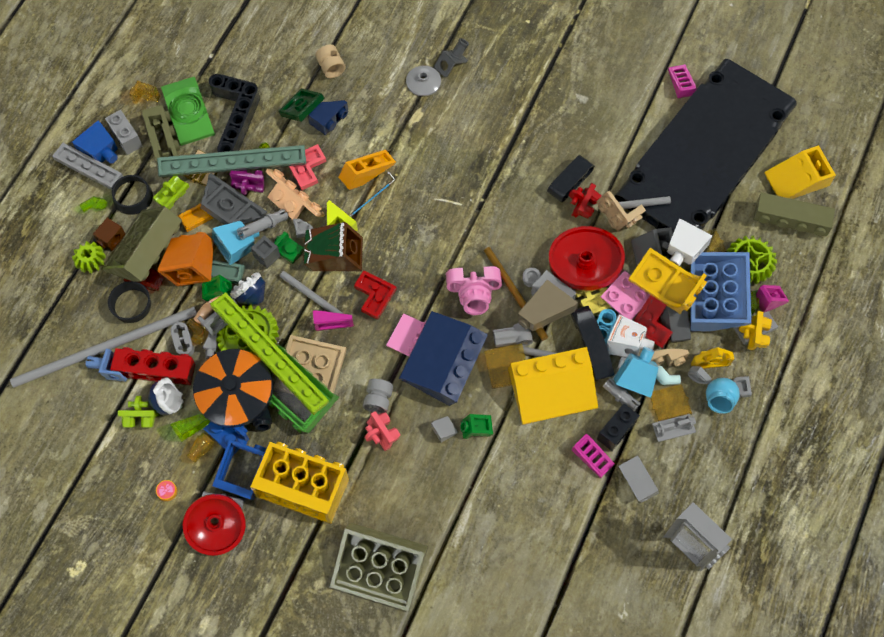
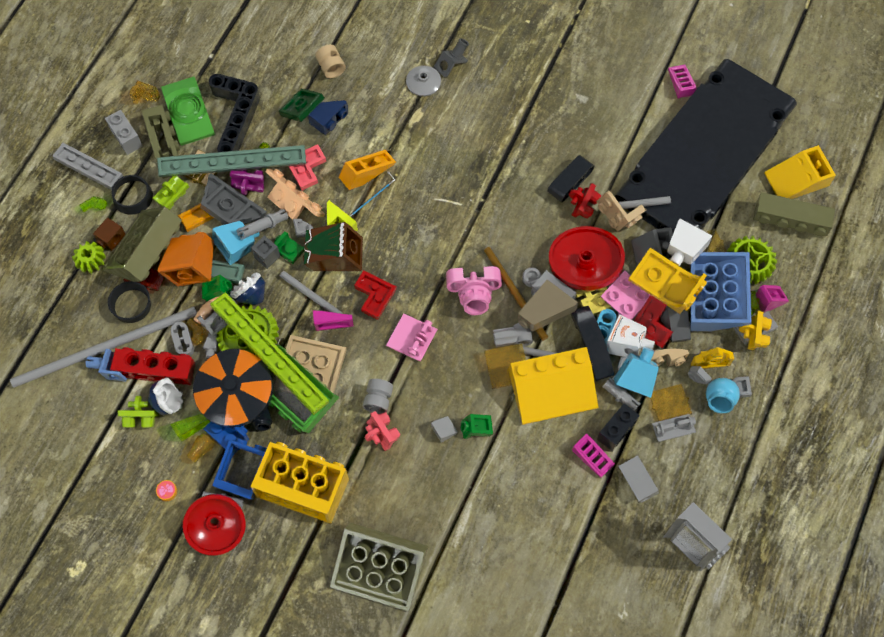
blue torso [72,121,118,164] -> none
dark blue slope [399,311,488,406] -> none
light aqua arm [656,365,681,385] -> none

